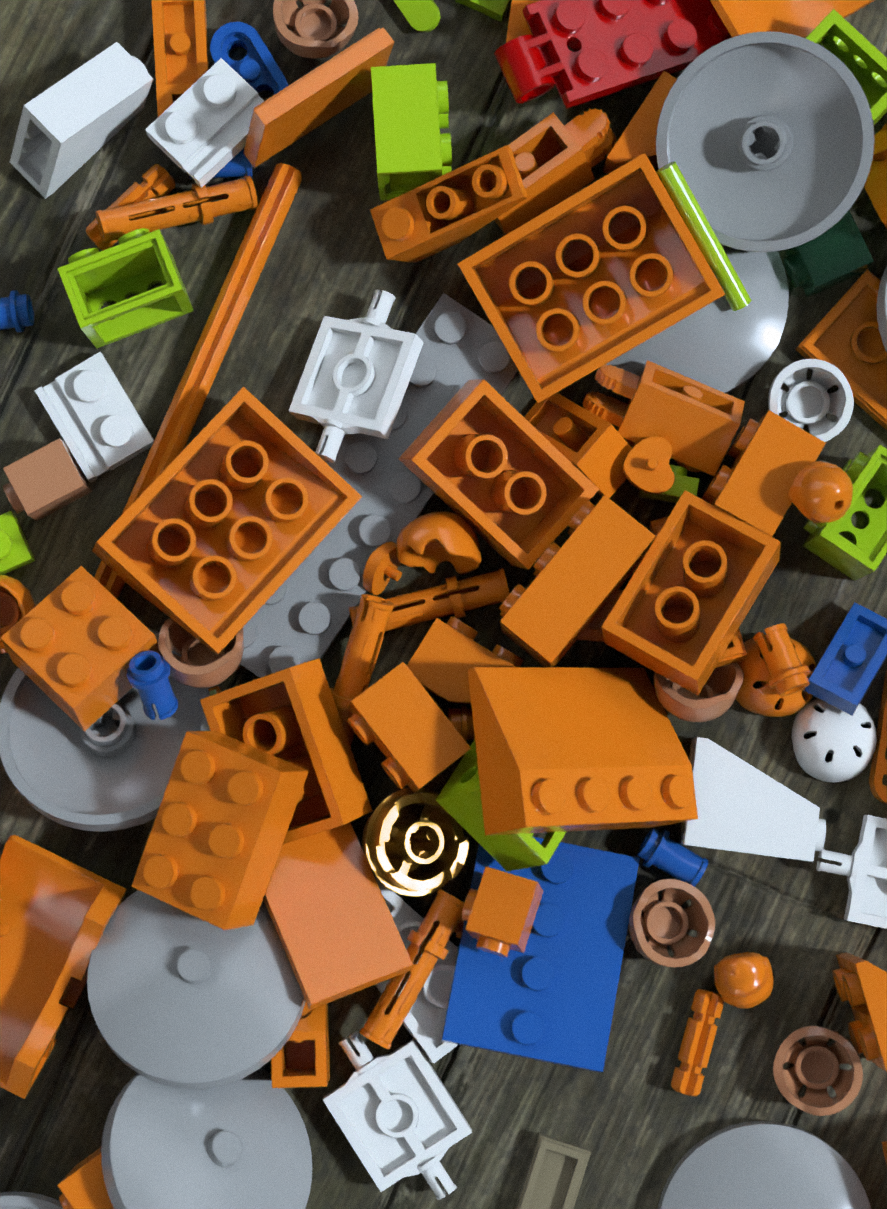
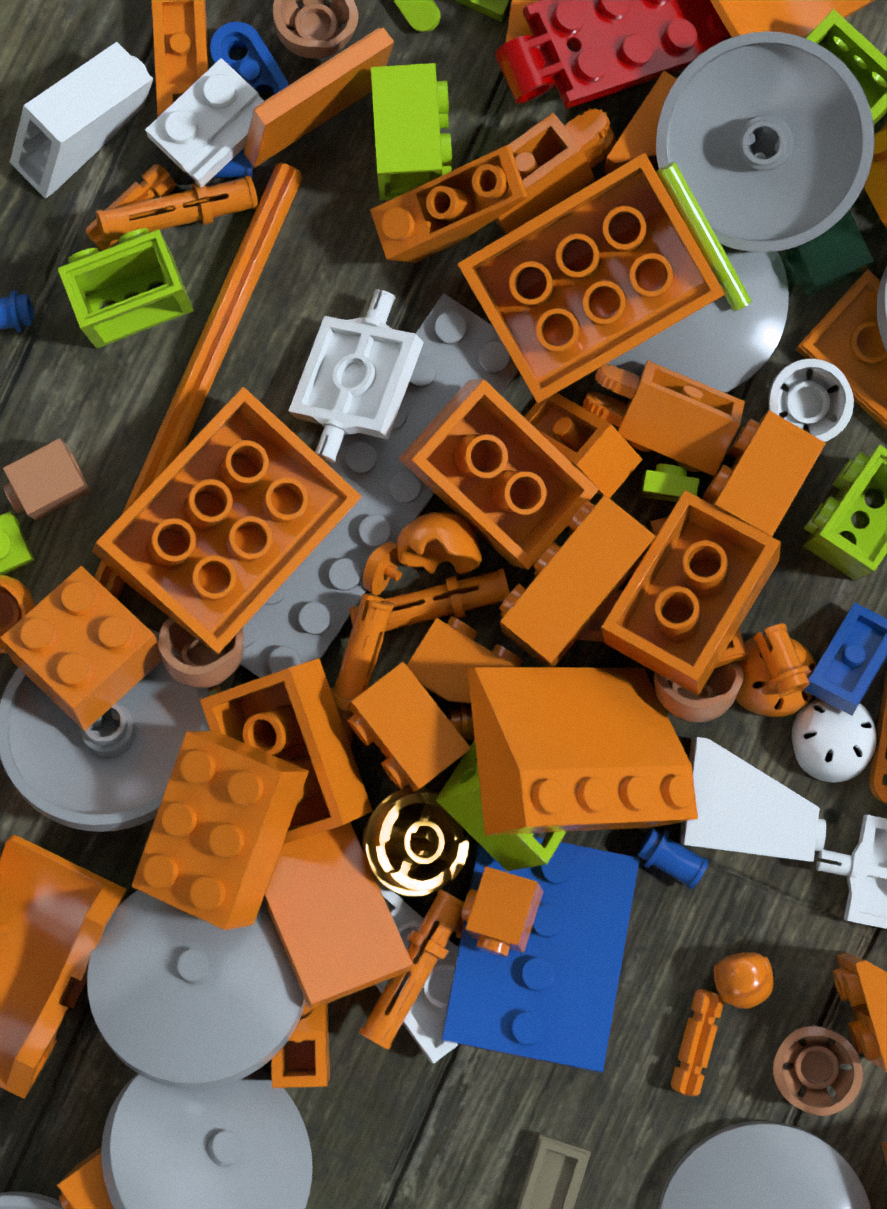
white plate [34,352,154,482] -> none
blue pin [127,651,178,720] -> none
white plate [322,1030,472,1200] -> none
orange piece [622,436,675,494] -> none
nougat helmet [629,879,715,967] -> none
orange piece [788,461,853,523] -> none

